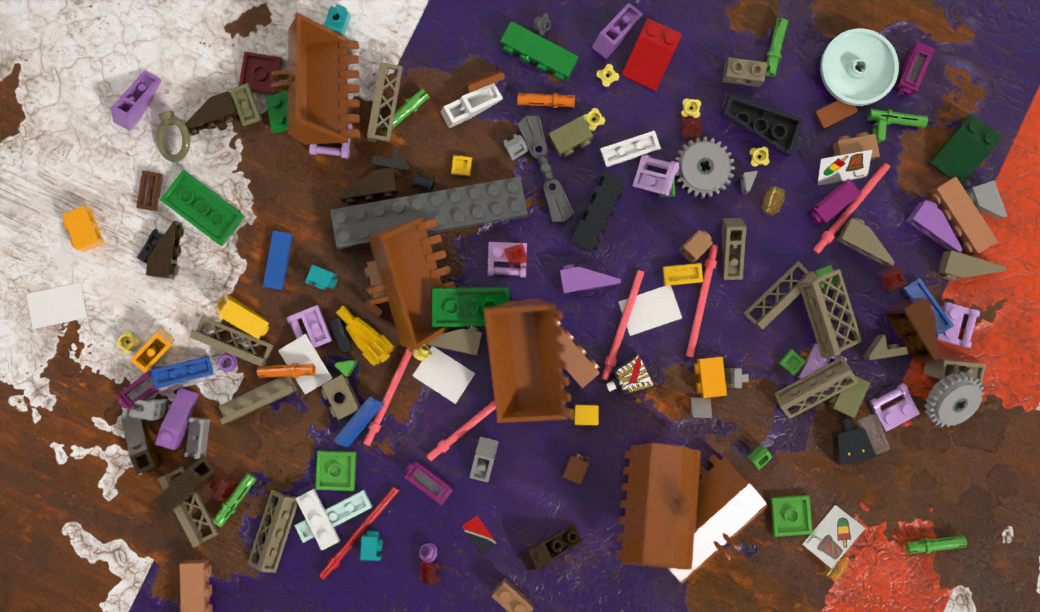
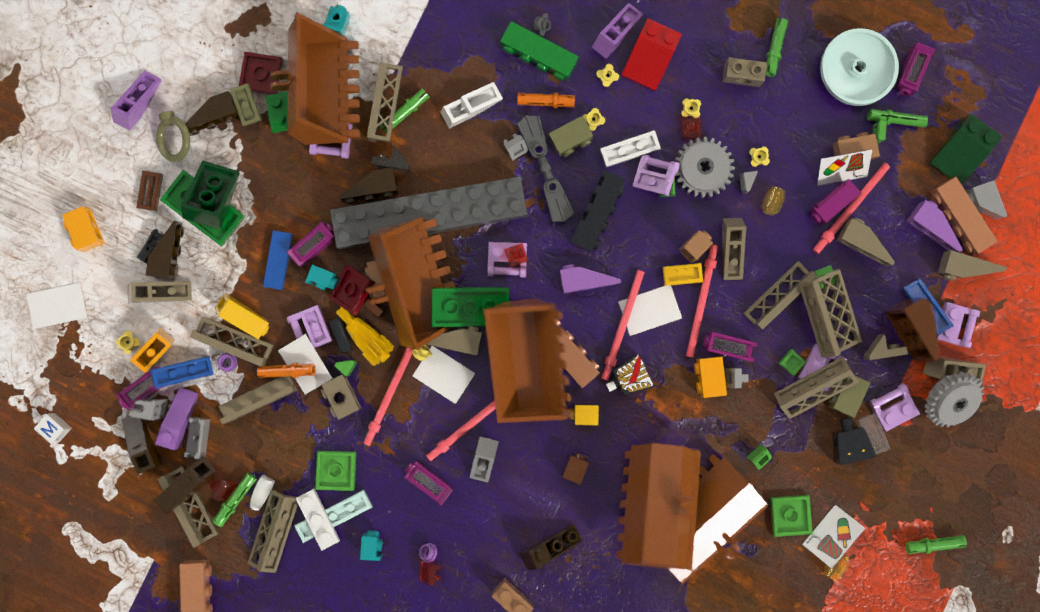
red bar [319,486,400,580] -> none
blue tile [334,396,384,447] -> none
black bush [412,171,436,193] -> none
yellow tile [451,155,472,177] -> none
sticker [462,516,496,554] -> none
dark orange tile [466,70,505,92] -> none
light grey slope [691,398,712,418] -> none
black wedge [721,95,804,157] -> none
dark orange tile [814,100,858,129] -> none
clear red tile [879,267,907,292] -> none
none -> white brick [34,413,72,444]
none -> dark tan slope [127,281,192,303]
none -> dark green slope [181,160,240,230]
none -> white helmet [250,475,275,511]
none -> magenta window [287,222,335,268]
none -> dark red tile [329,265,375,315]
none -> magenta window [703,332,757,362]

